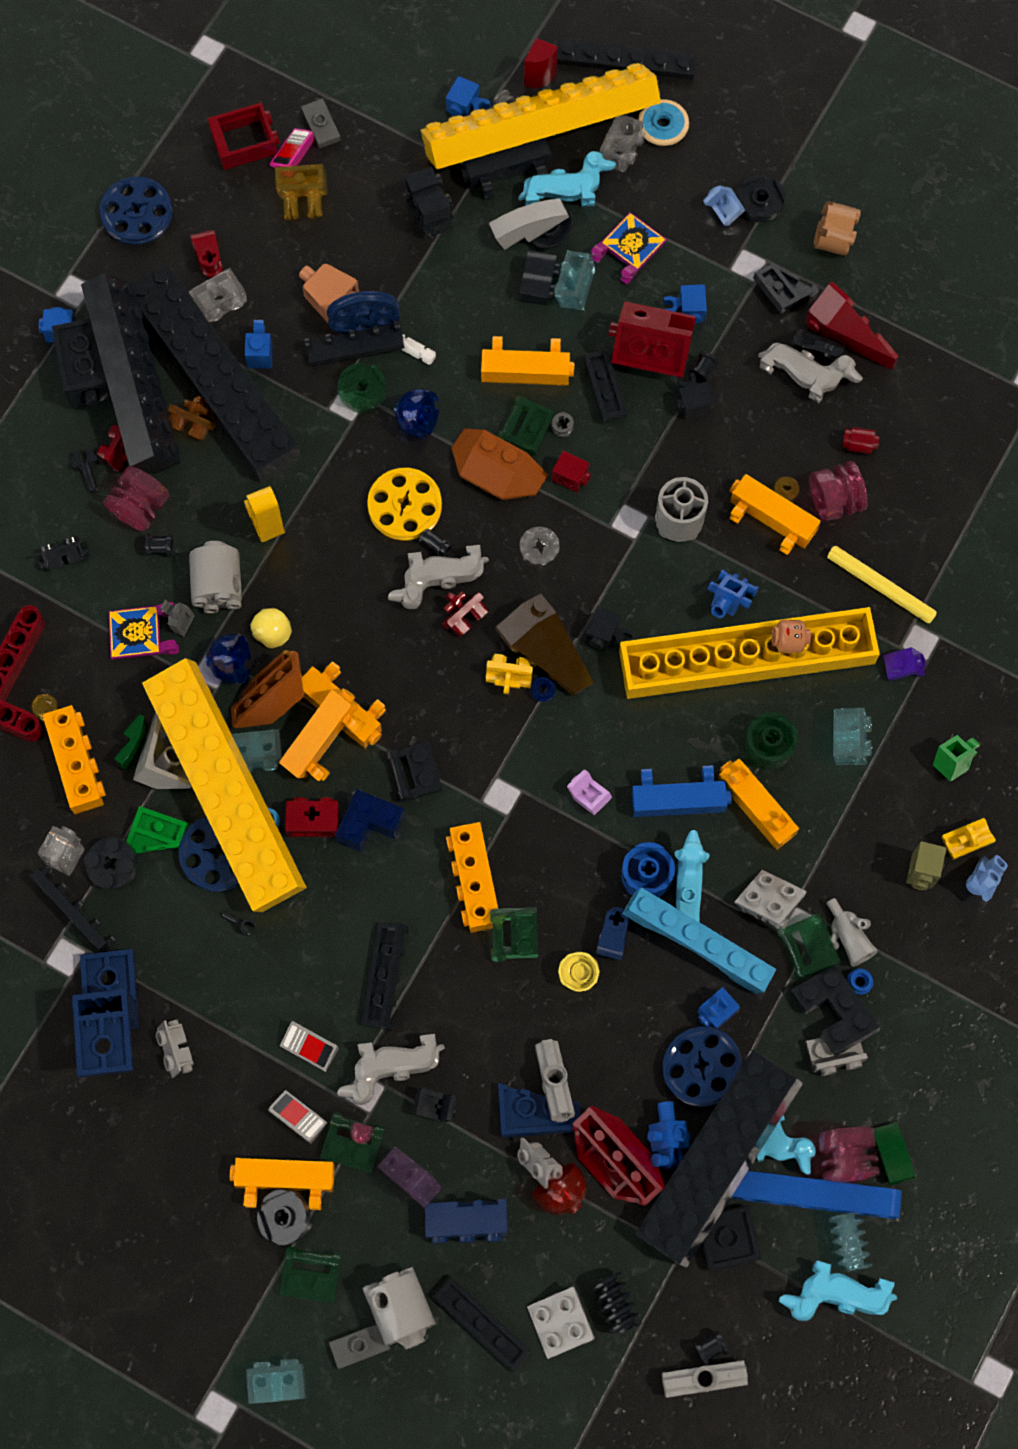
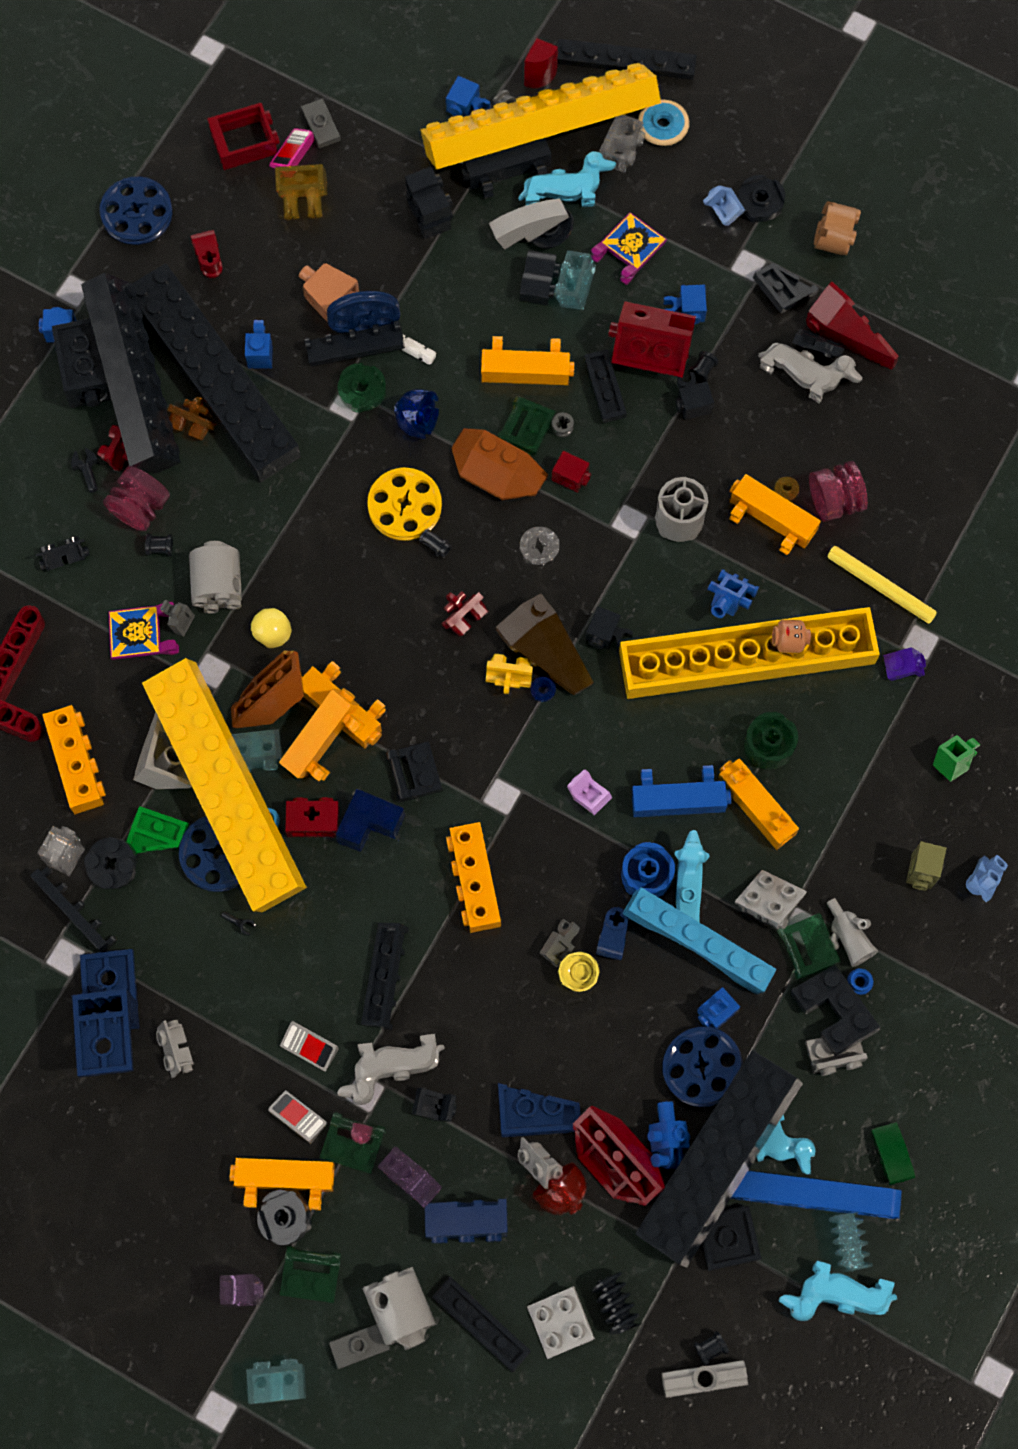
clear yellow tile [32,694,58,720] -> none
dark green slope [114,714,148,771] -> none
clear brick [188,268,247,322] -> none
clear blue cylinder [205,633,251,684] -> none
yellow beam [244,486,285,543] -> none
light grey animal [388,545,489,609] -> none
clear green plate [489,907,538,962] -> none
light grey piece [535,1039,575,1122] -> none
clear pink wheel [817,1127,880,1183] -> none
clear light blue brick [833,708,872,765] -> none
dark red brick [842,427,879,454] -> none
yellow hips [942,818,996,860] -> none
none -> clear purple brick [220,1274,264,1307]
none -> dark grey plate [540,919,580,968]

